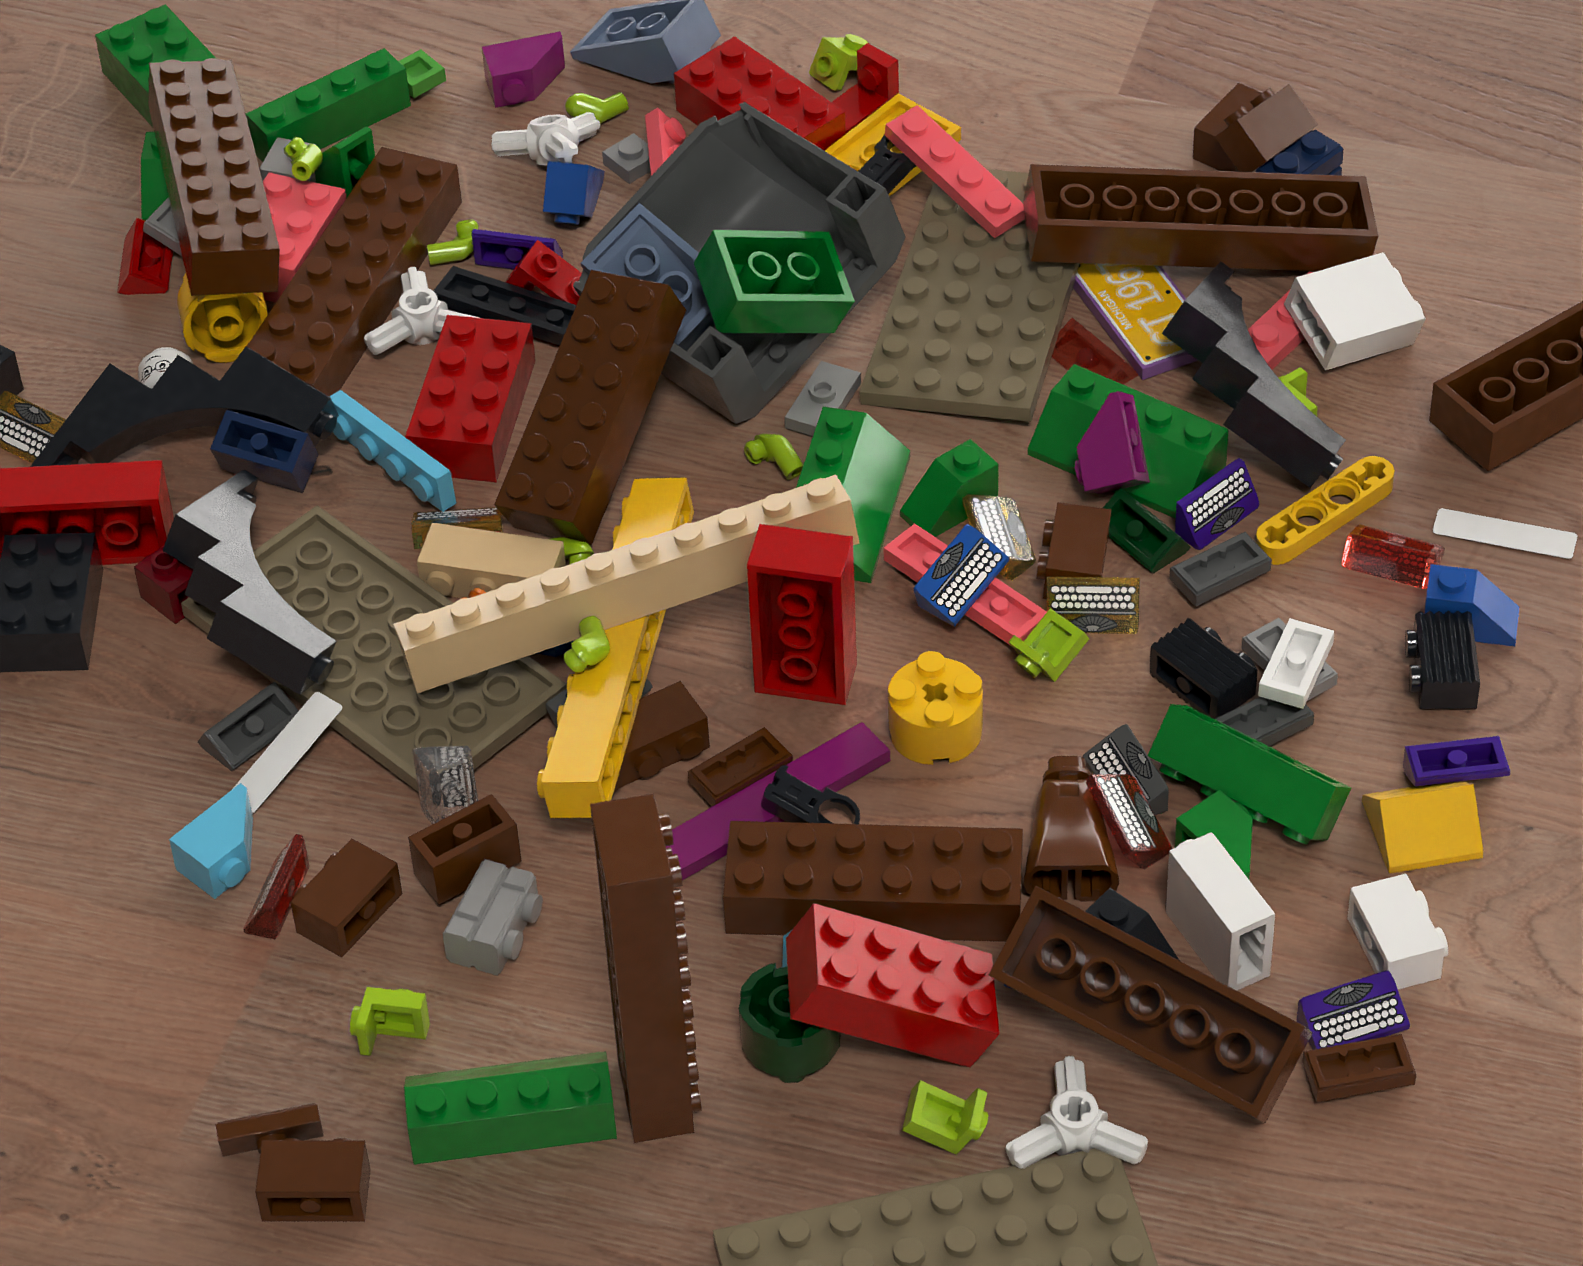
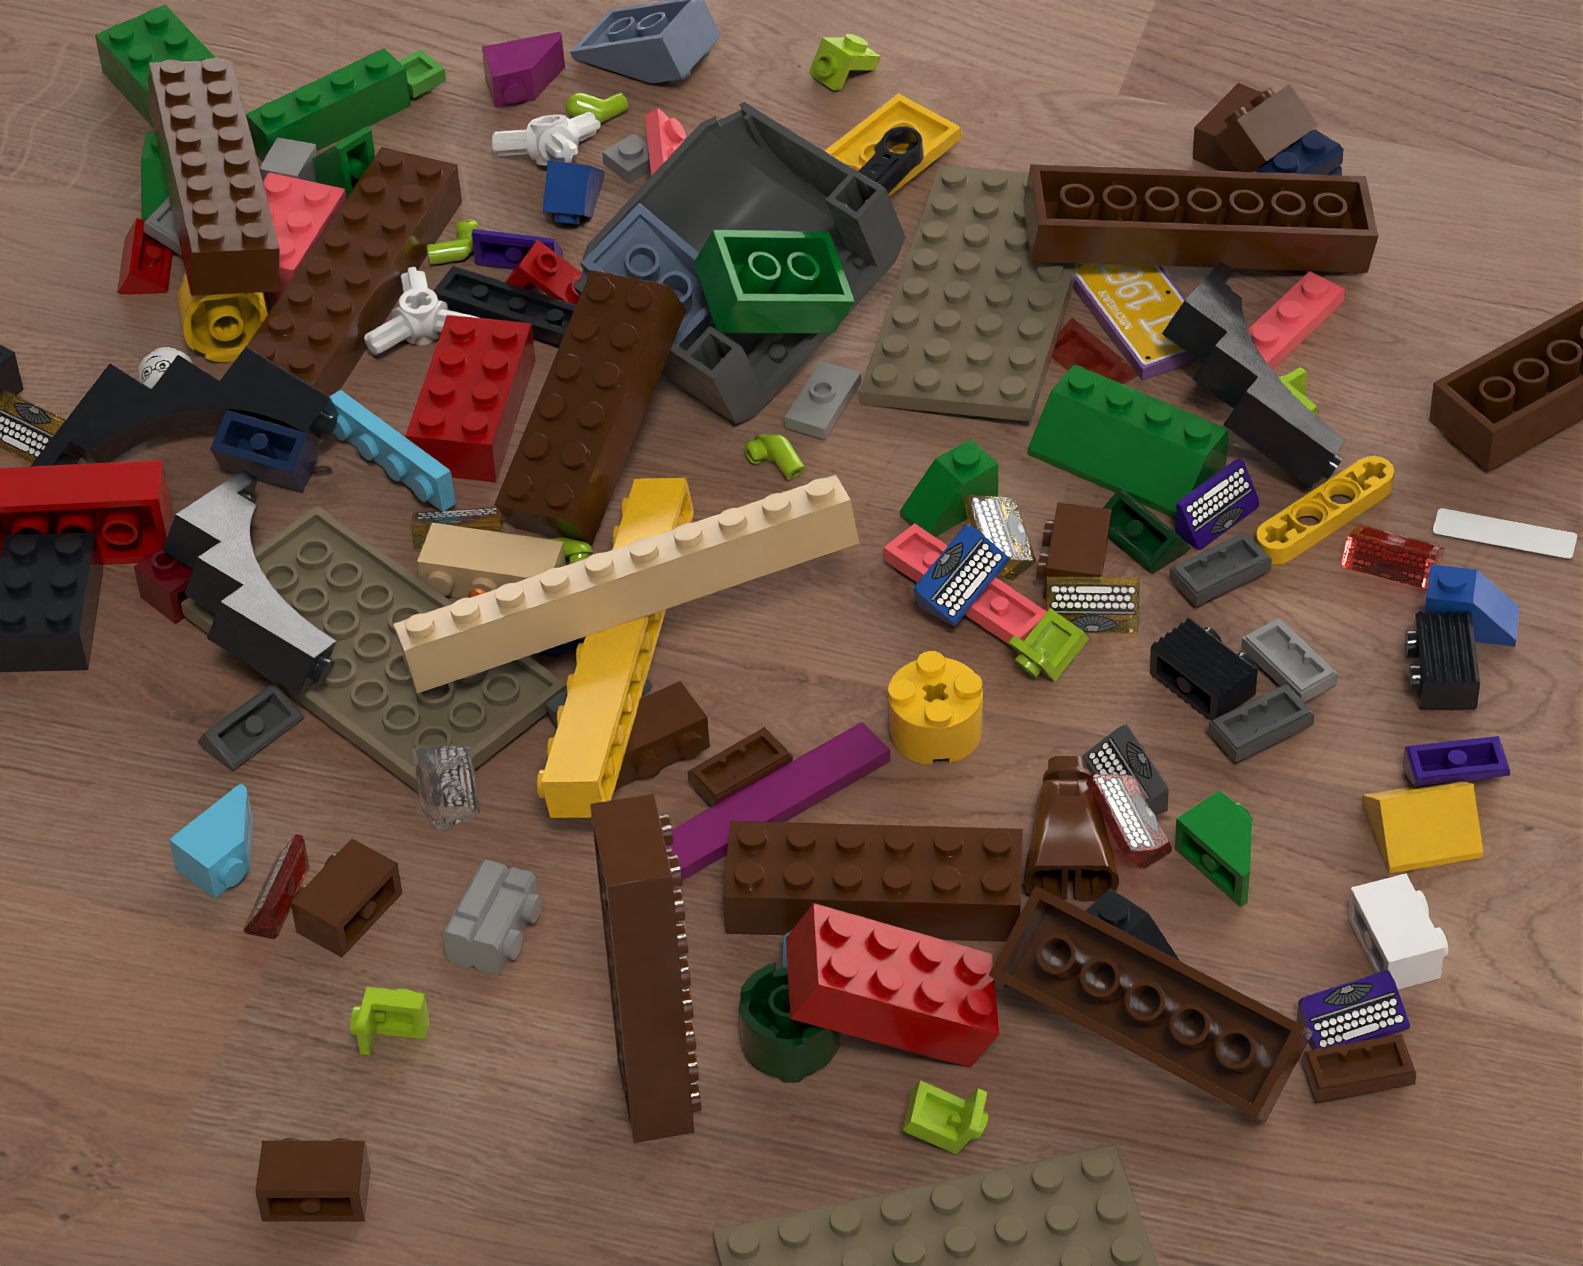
reddish brown plate [215,1103,324,1157] -> none
white sticker [233,692,342,814] -> none
lime arm [284,137,323,181] -> none
green slope [404,1051,617,1165] -> none
reddish brown brick [408,794,522,905] -> none
lime arm [564,616,610,673] -> none
red brick [674,36,846,151] -> none
red brick [747,524,857,705] -> none
black piece [761,765,860,824] -> none
green slope [796,406,910,583] -> none
red bracket [832,43,899,134] -> none
coral plate [884,105,1025,239] -> none
white bush [1005,1056,1148,1169] -> none
magenta slope [1075,391,1150,494] -> none
green brick [1148,704,1352,844] -> none
white brick [1166,832,1275,990] -> none
white plate [1258,618,1334,709] -> none
white brick [1284,252,1426,370] -> none

